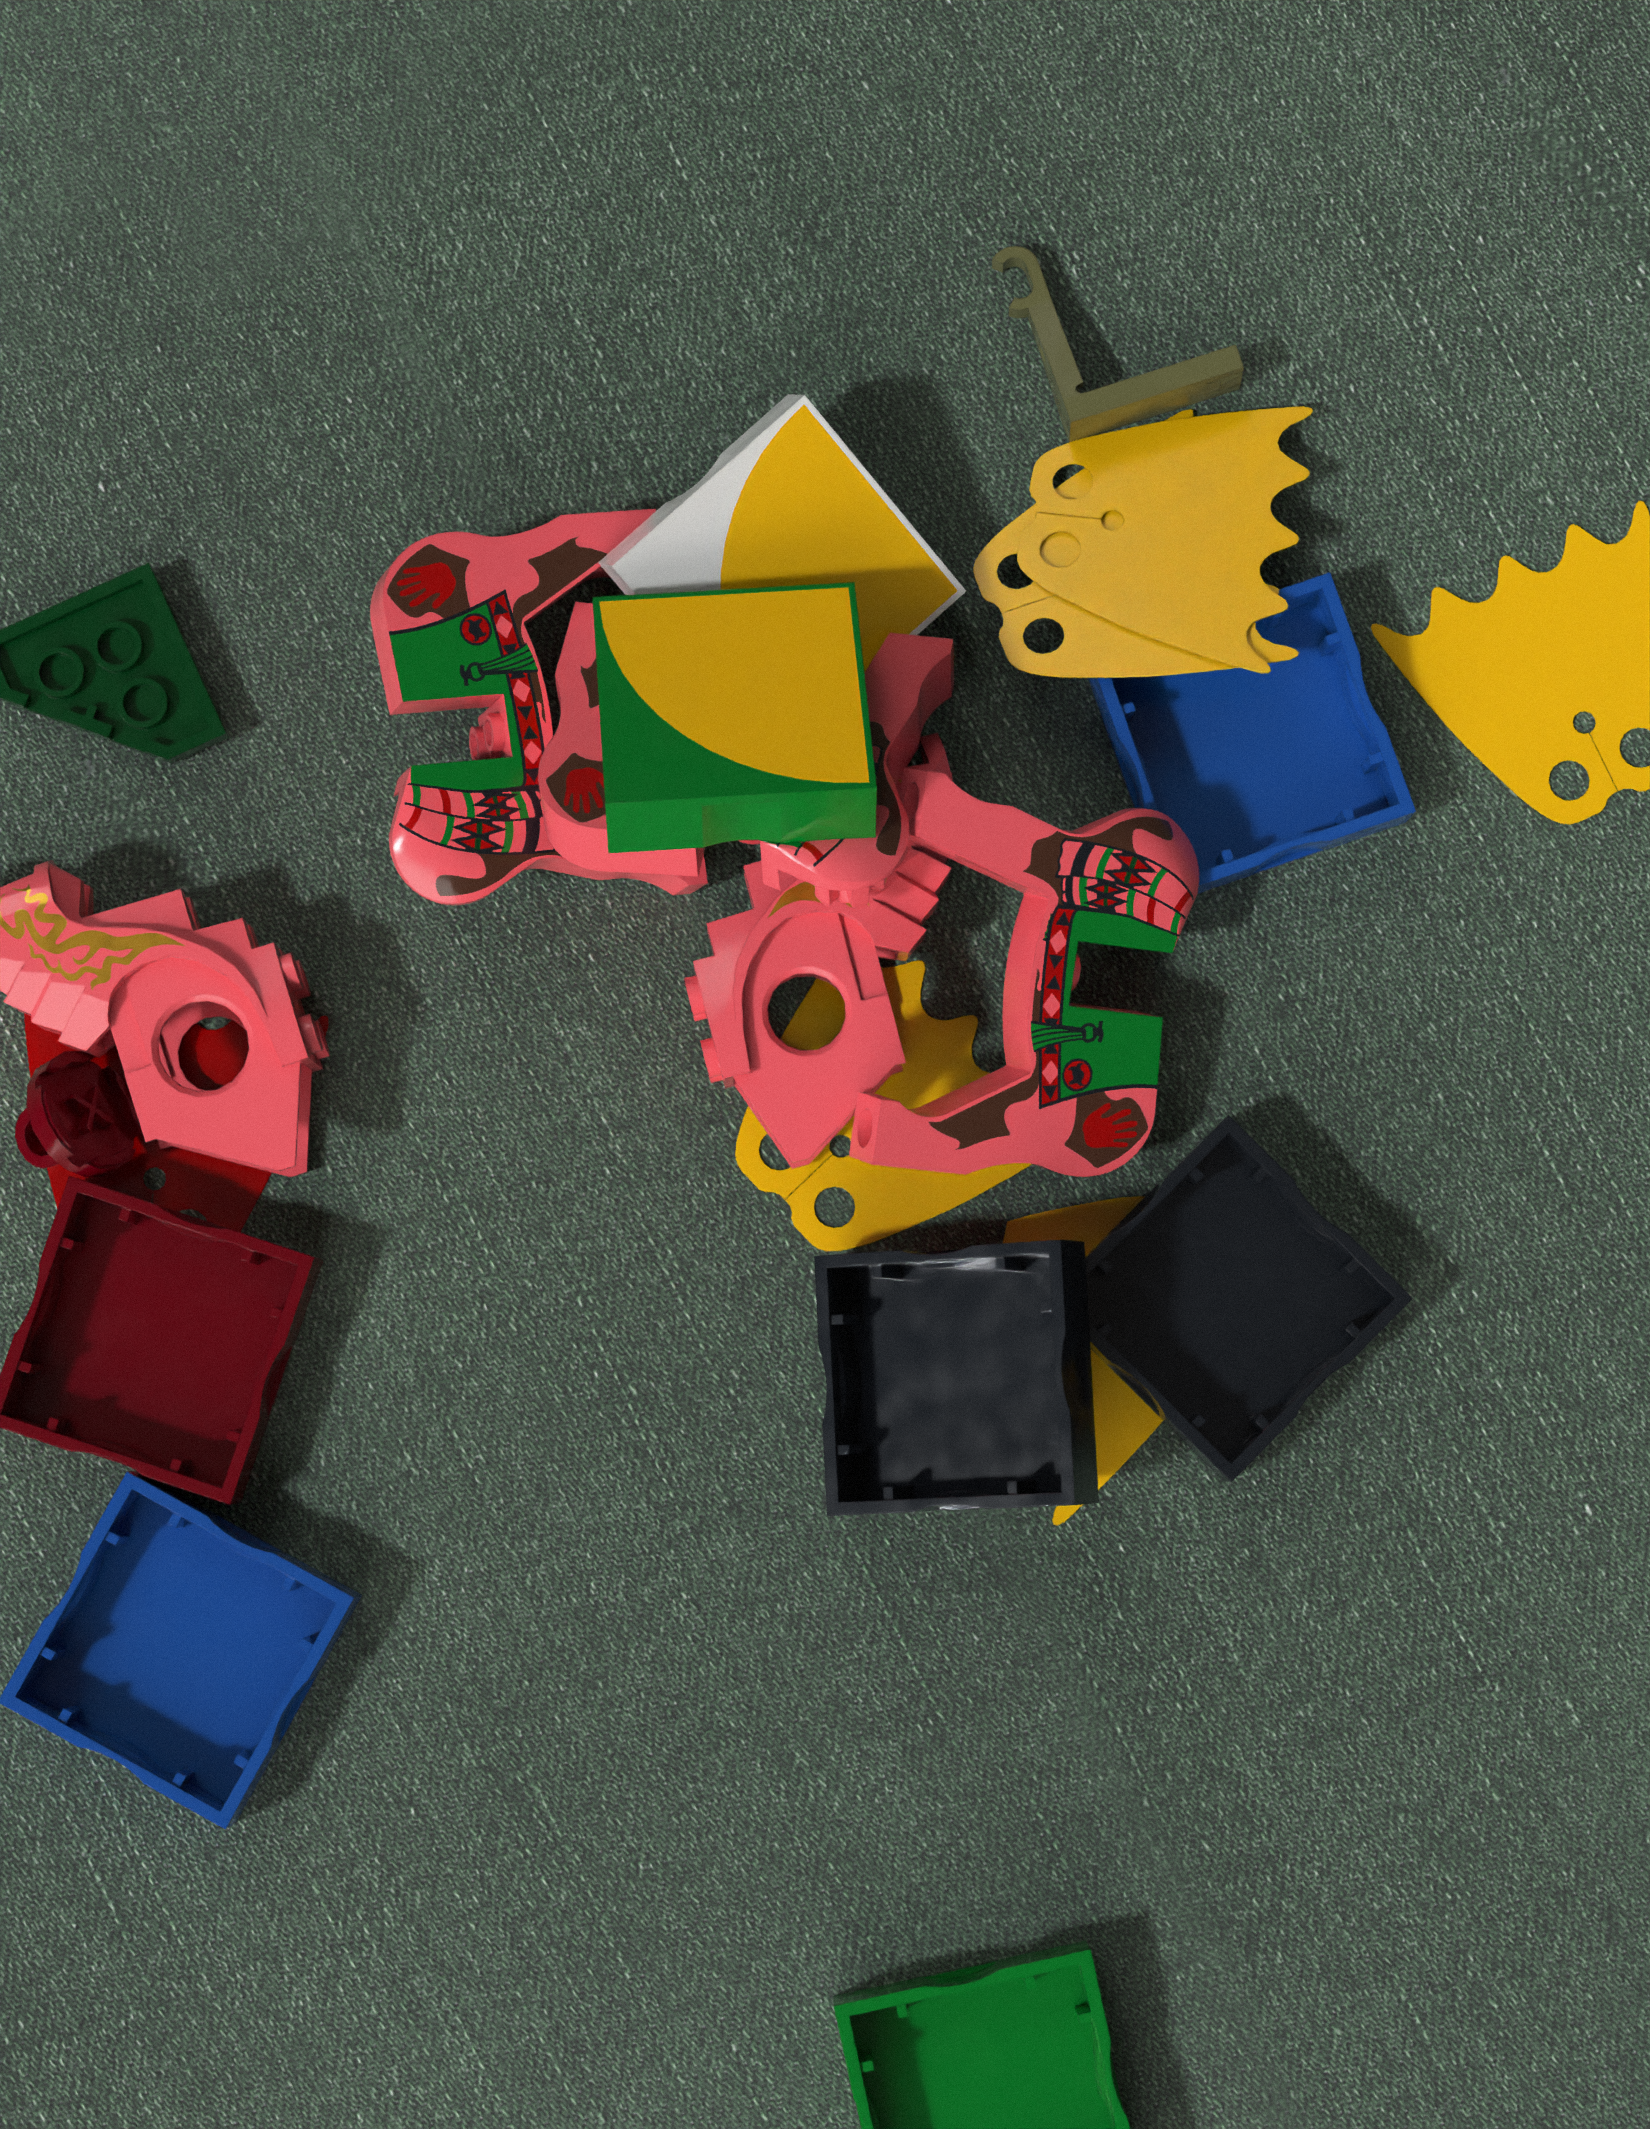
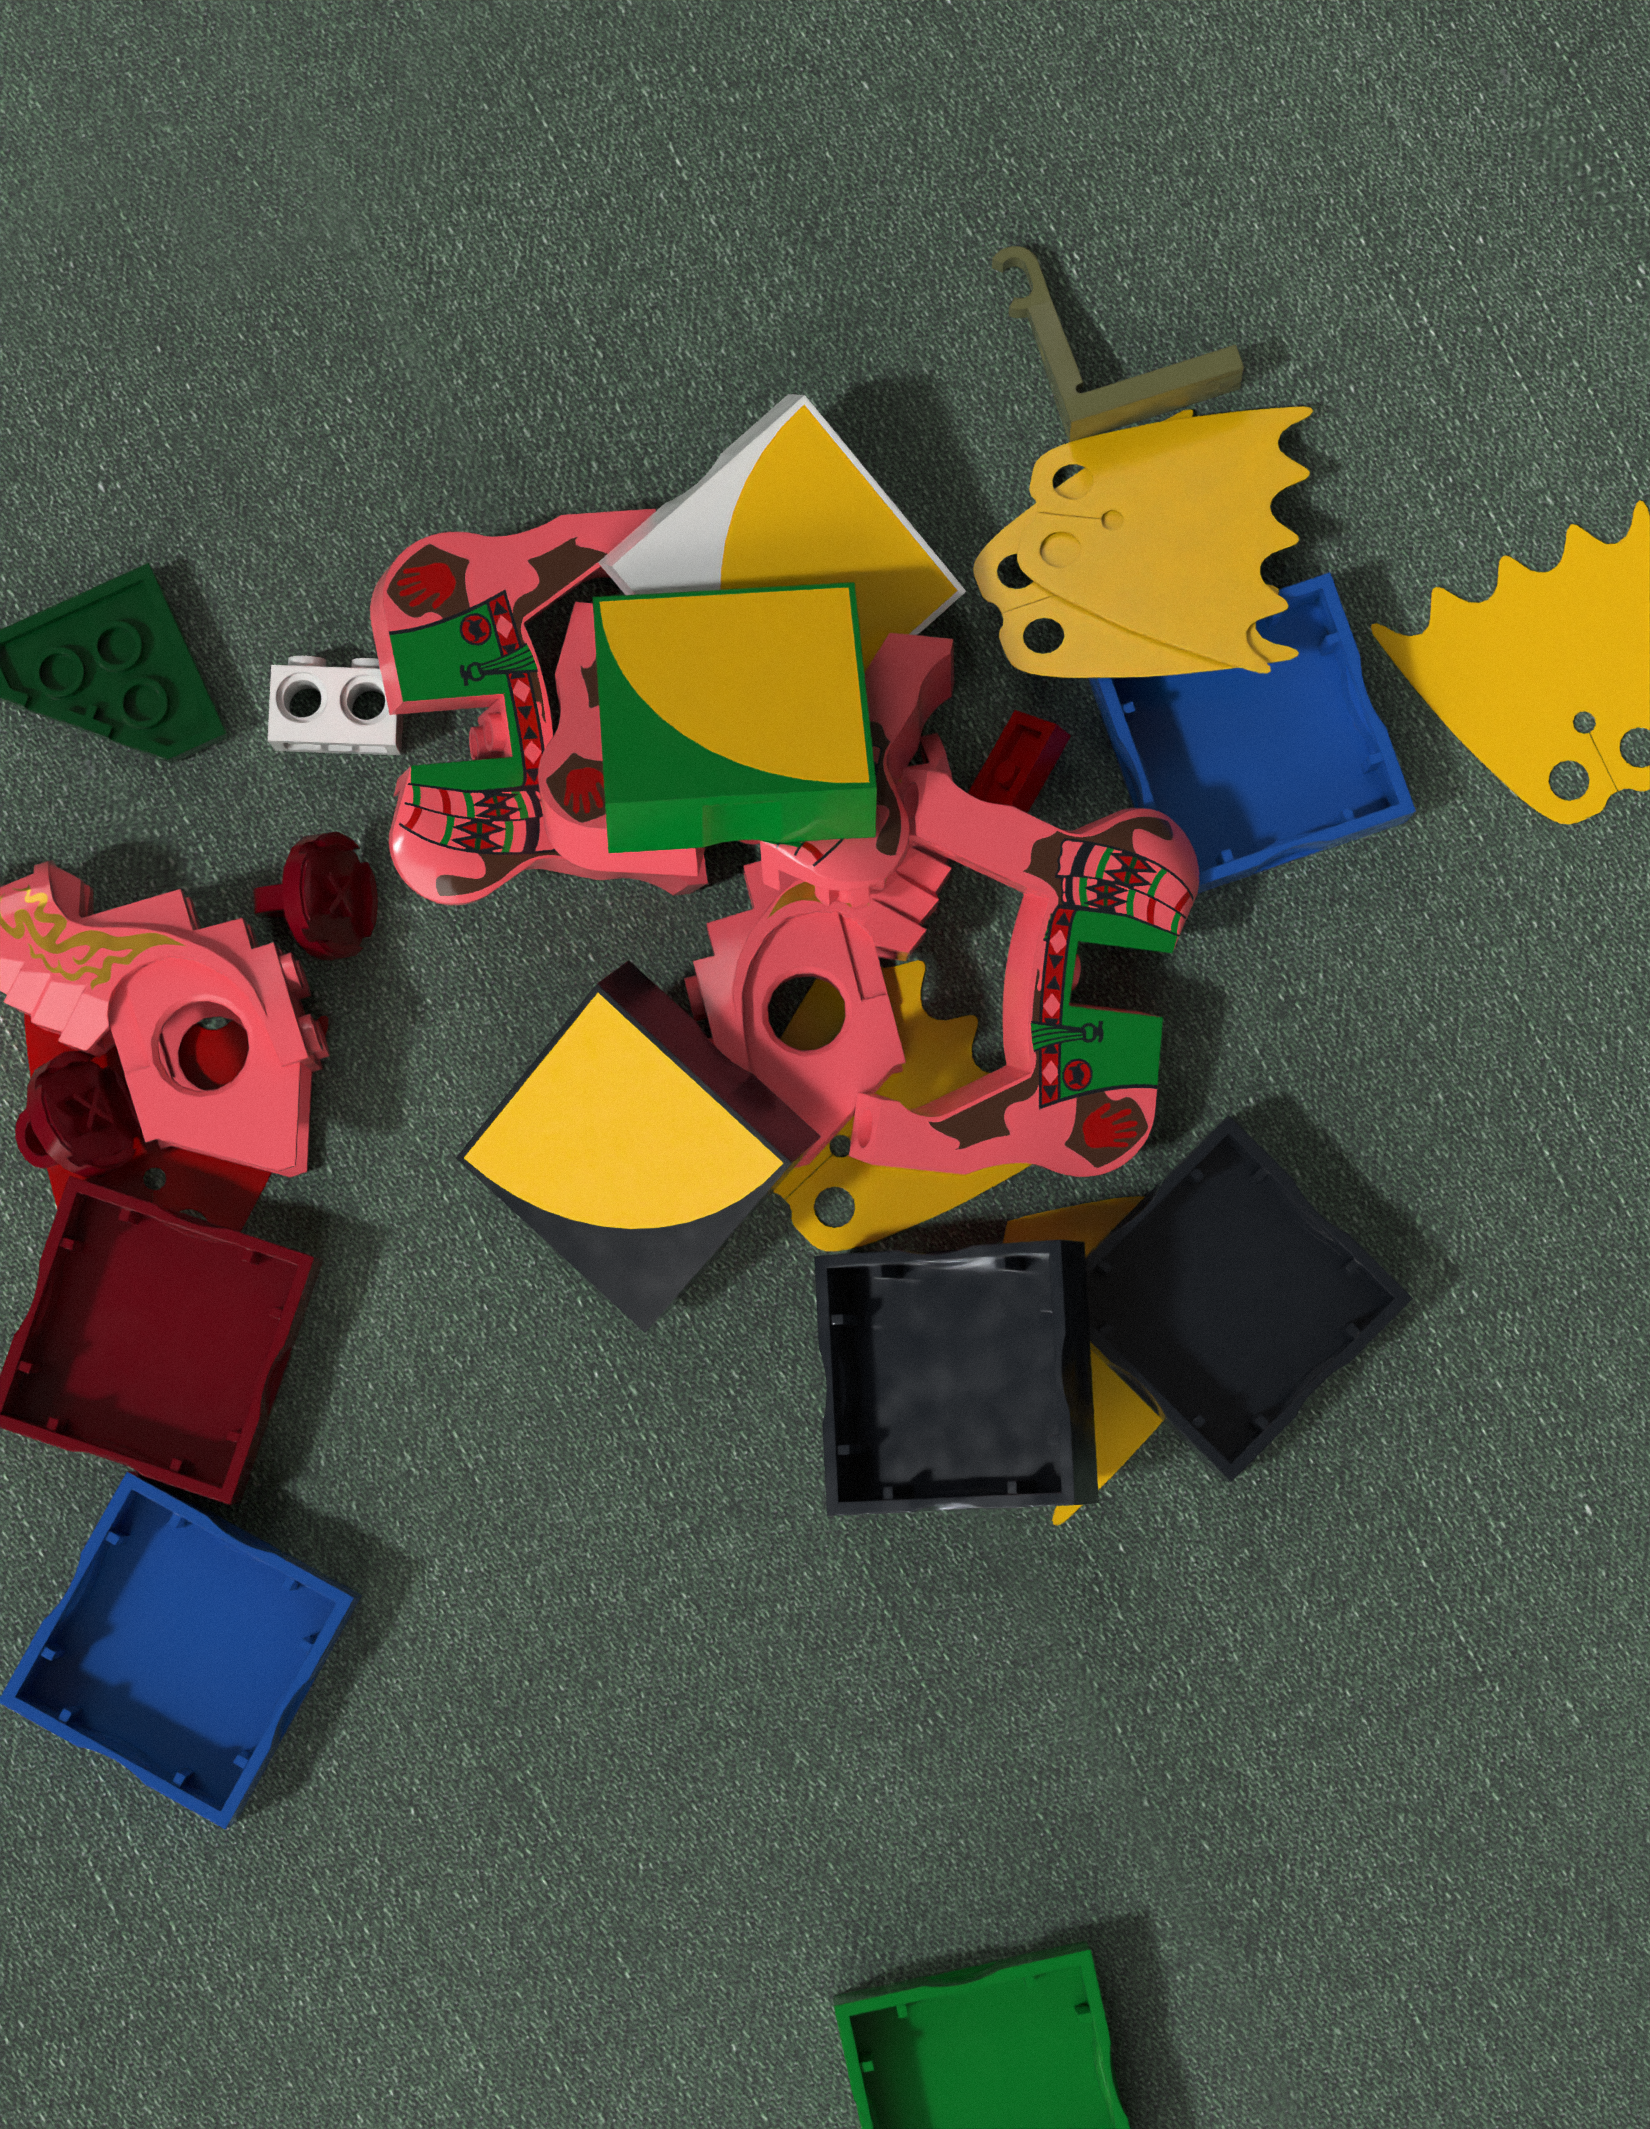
none -> dark red tile [253,831,378,961]
none -> white brick [268,656,403,755]
none -> tile [456,960,821,1333]
none -> red hinge [968,710,1071,813]

